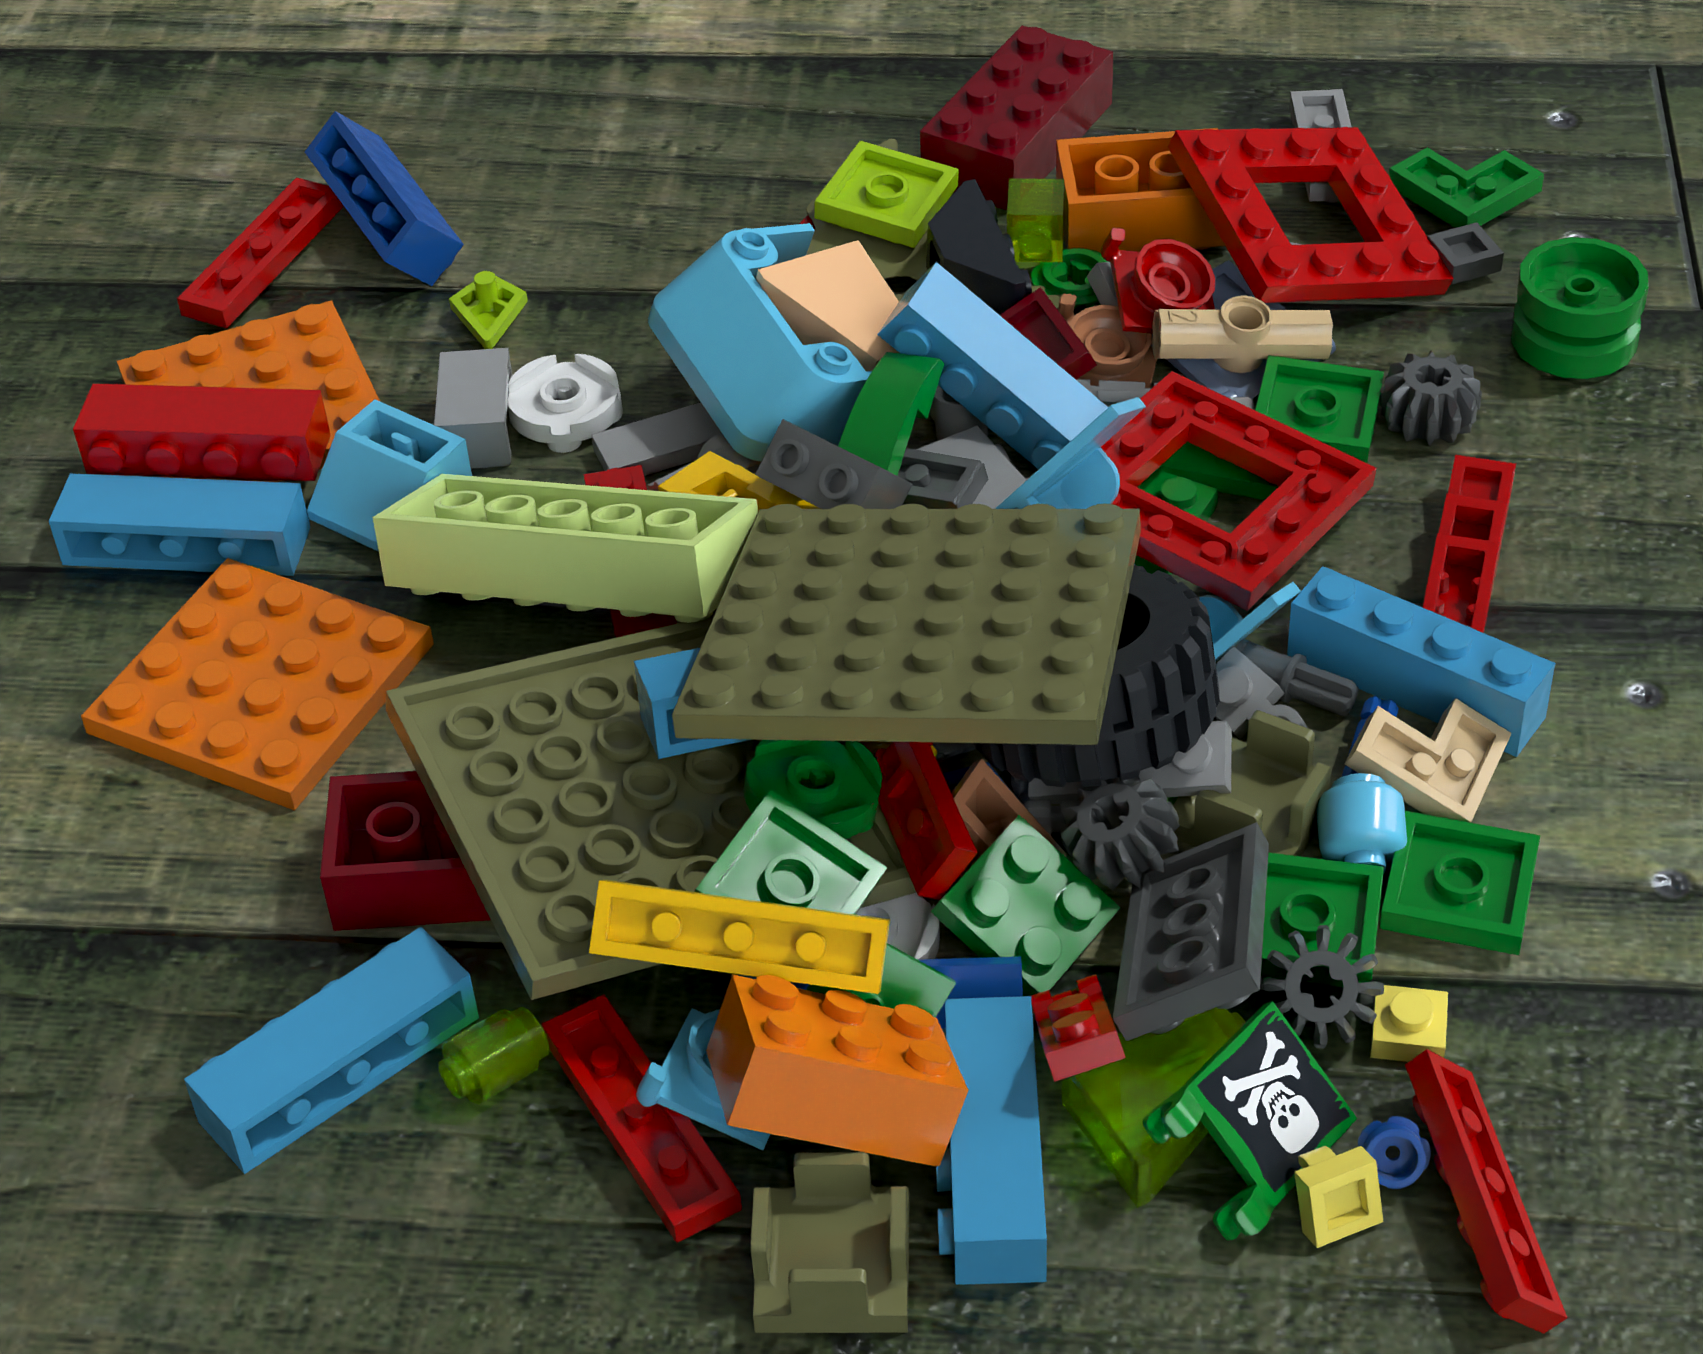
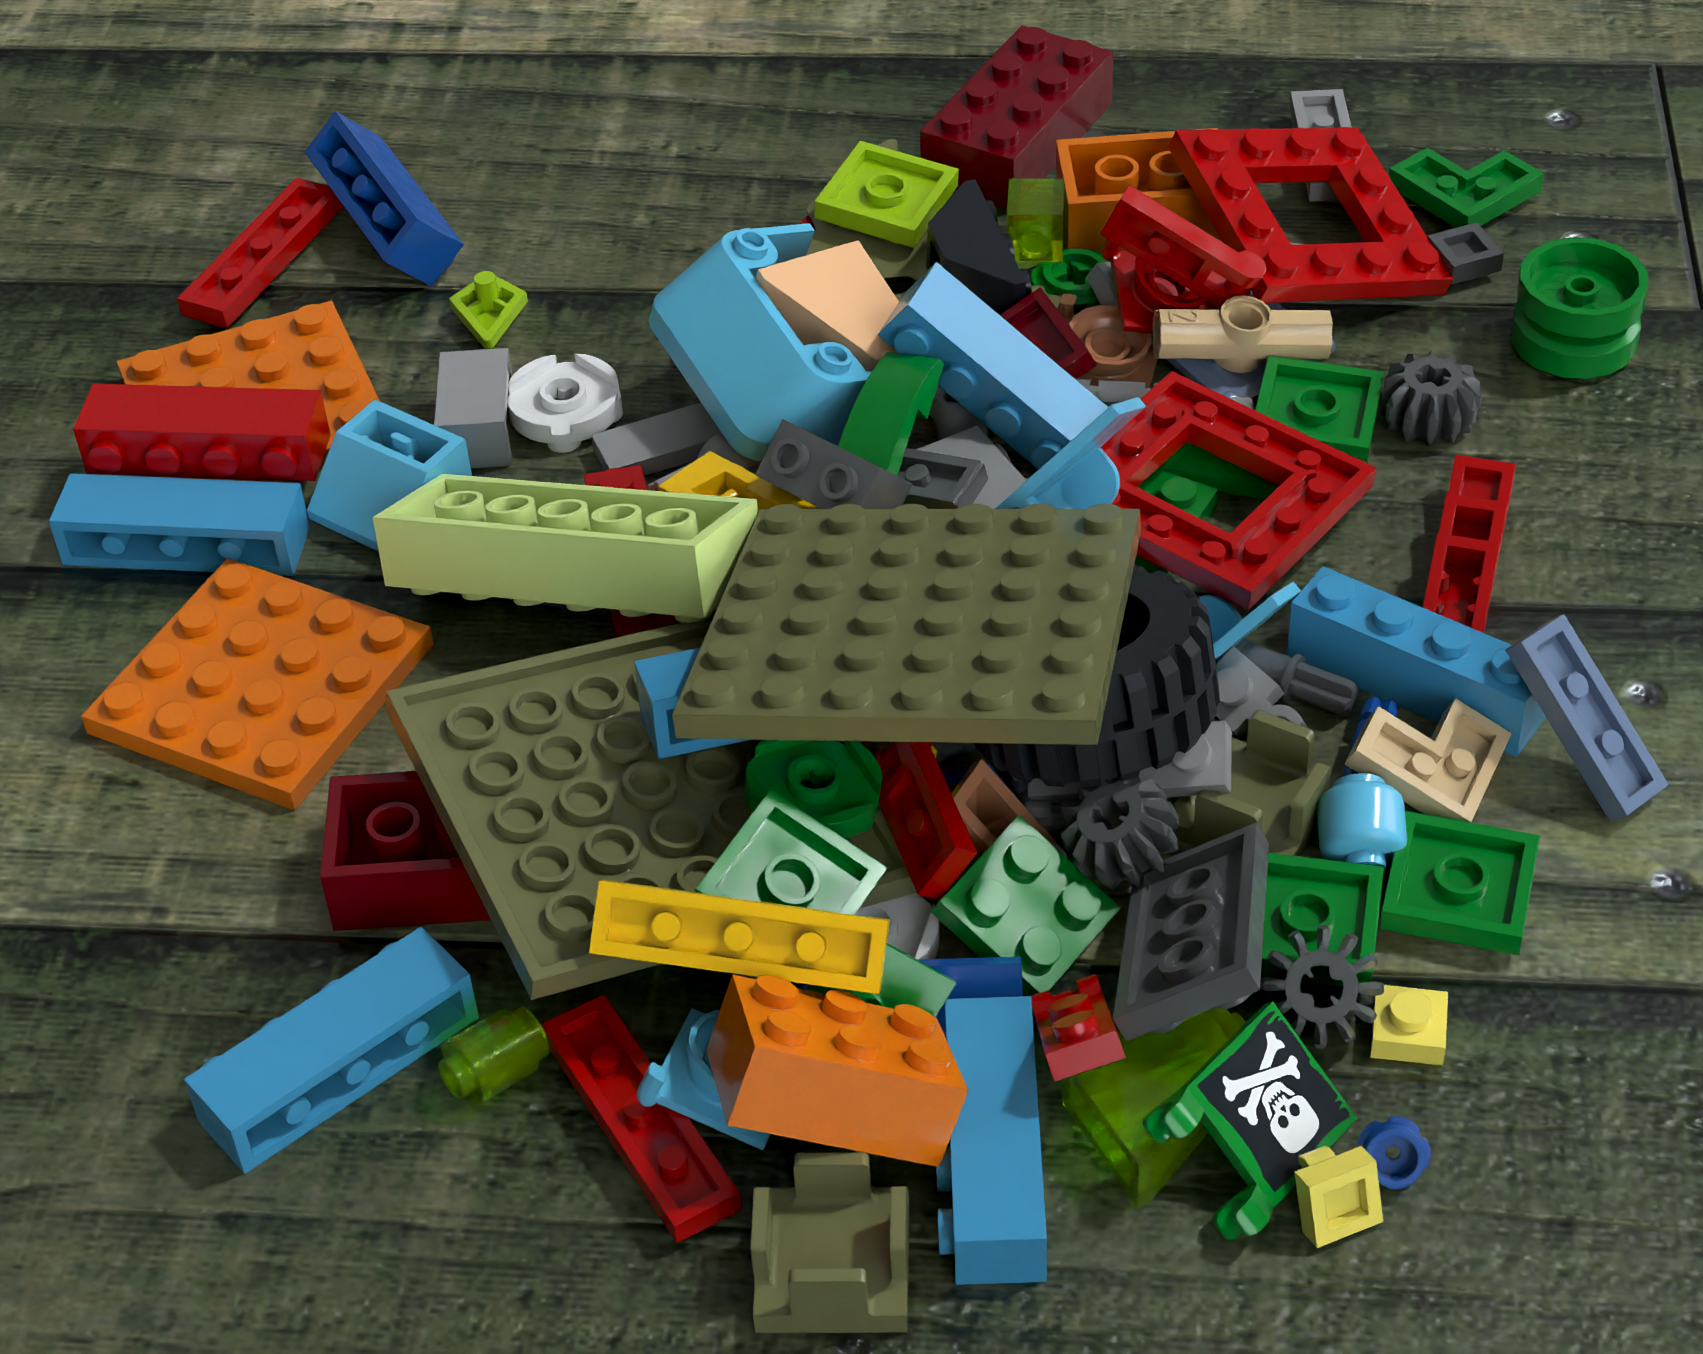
red plate [1405,1049,1567,1334] -> none
none -> red plate [1100,185,1266,309]
none -> sand blue plate [1505,614,1669,822]

